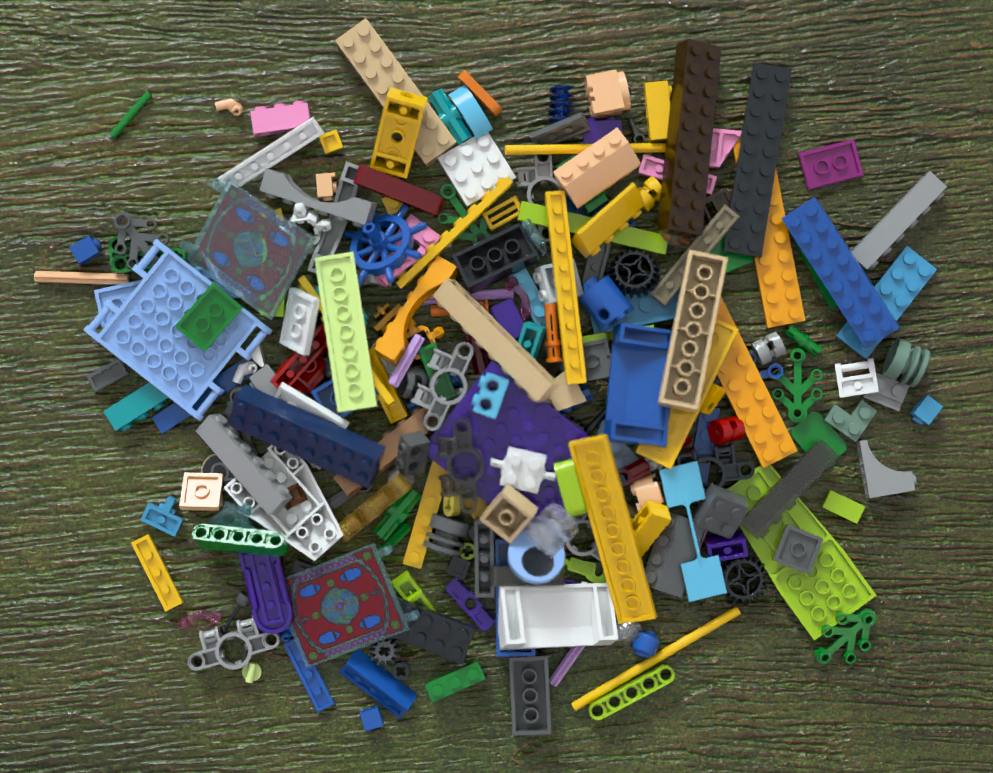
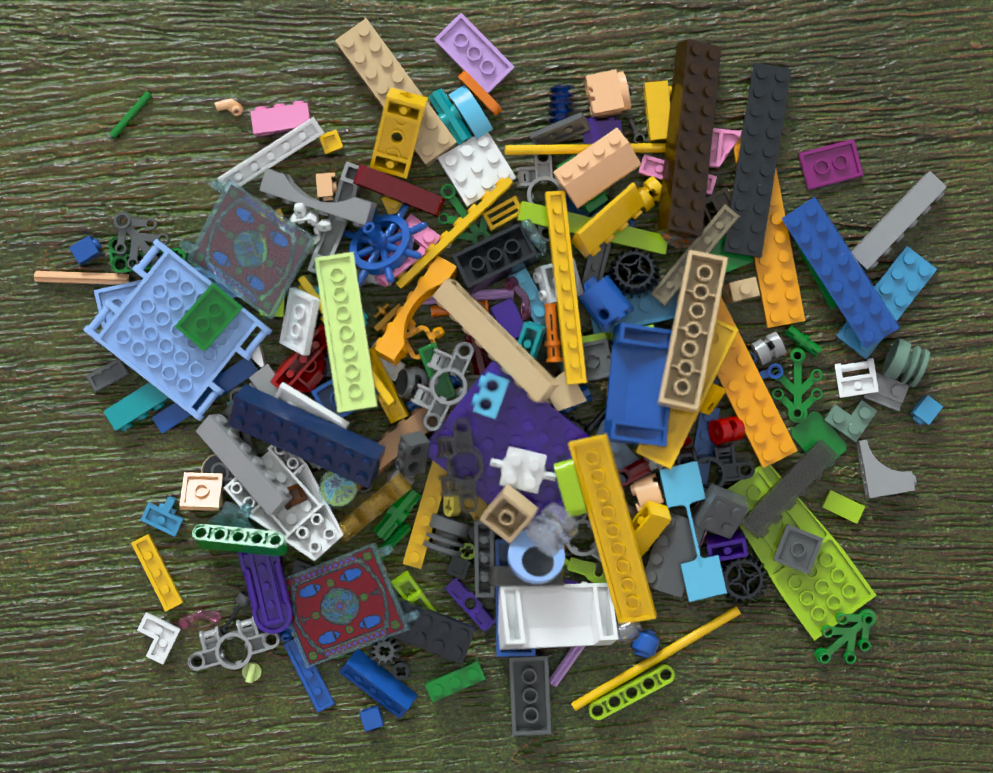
white arm [232,361,258,384] -> none
lavender axle [388,334,424,388] -> none
none -> white plate [137,612,181,664]
none -> clear light blue tile [319,471,358,507]
none -> lavender plate [434,13,515,94]
none -> tan torso [722,277,760,305]

